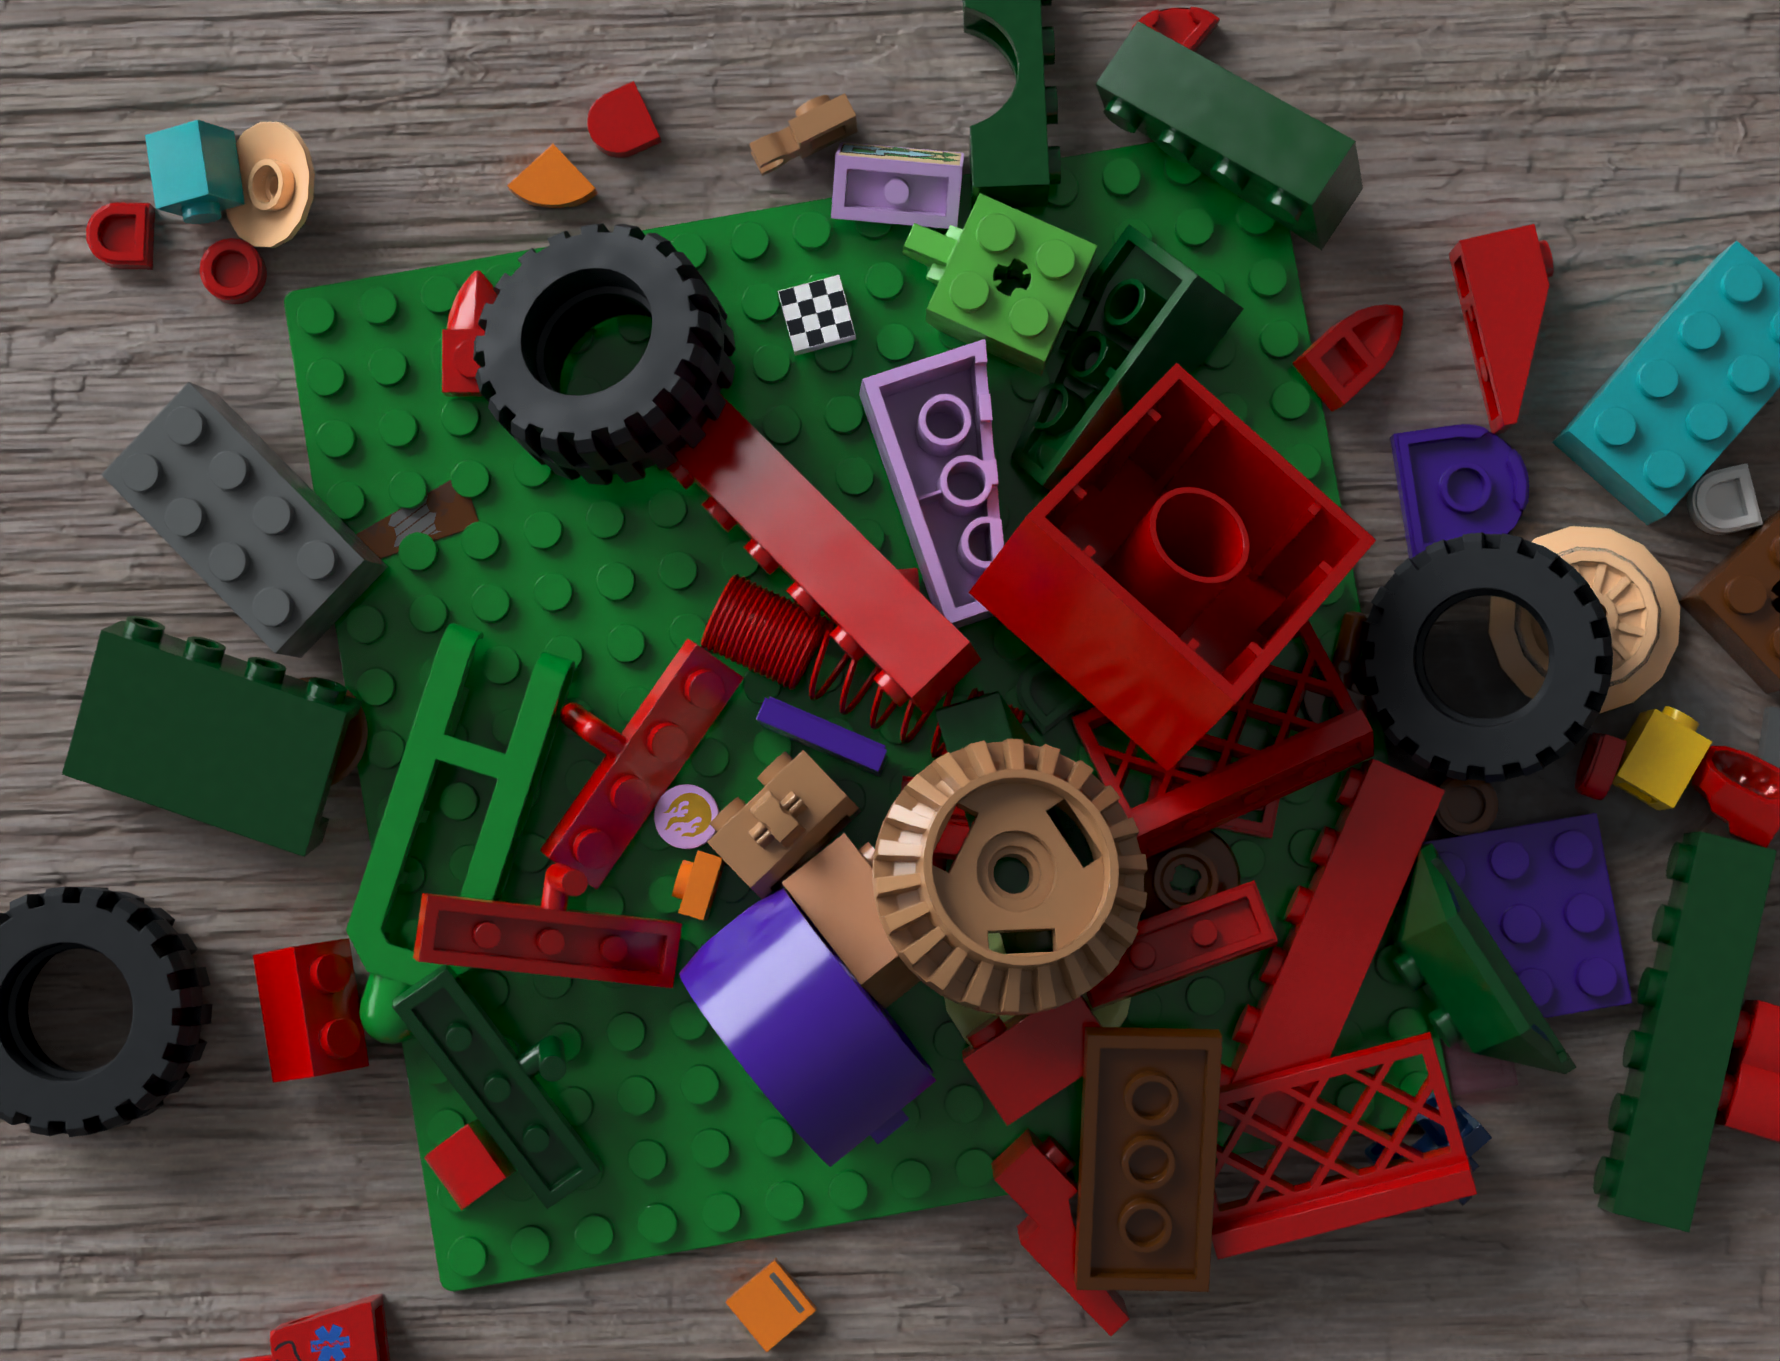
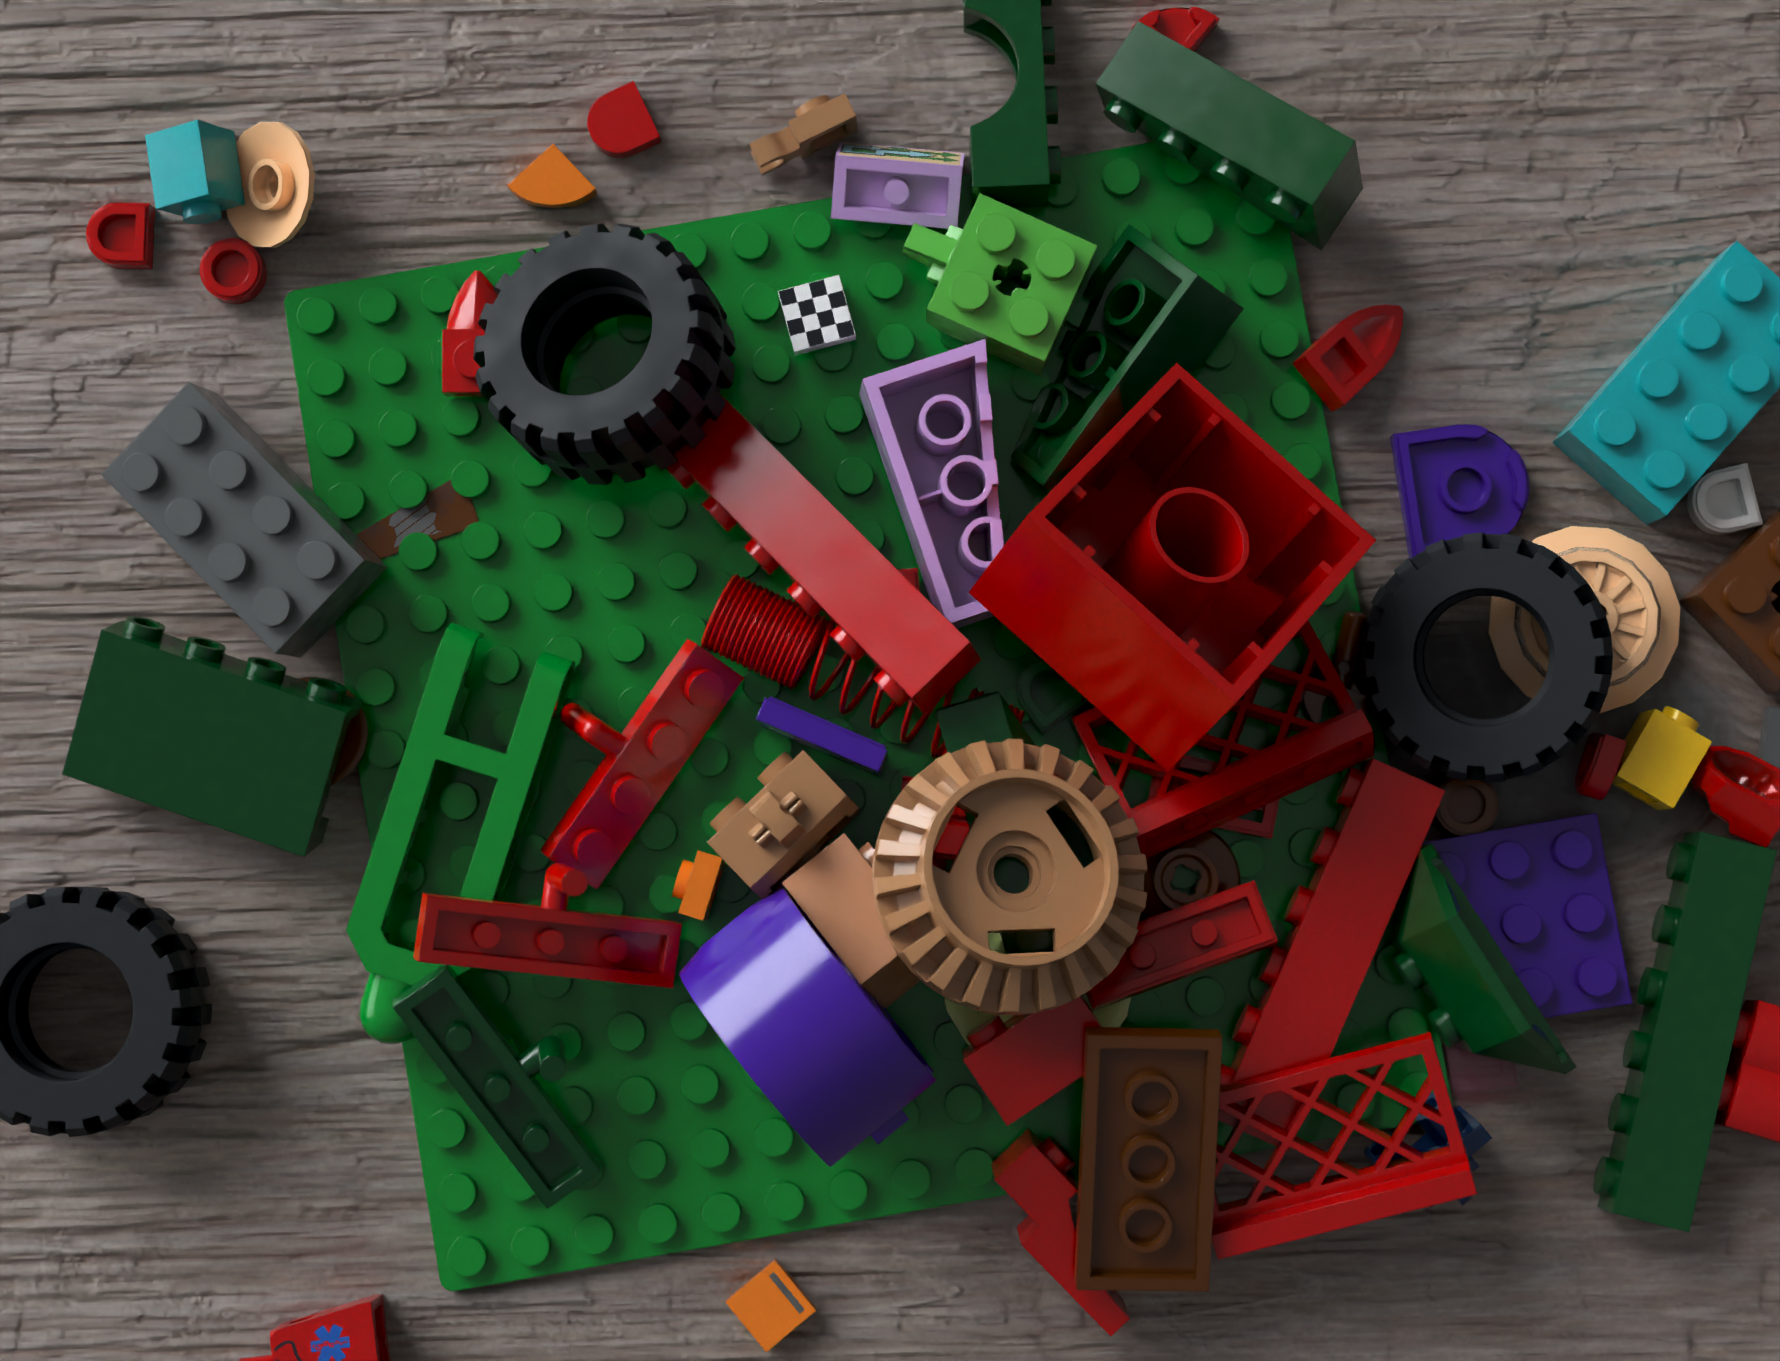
red brick [253,938,369,1083] -> none
red brick [424,1119,517,1211] -> none
lavender tile [654,784,720,849] -> none
red slope [1449,224,1554,435] -> none

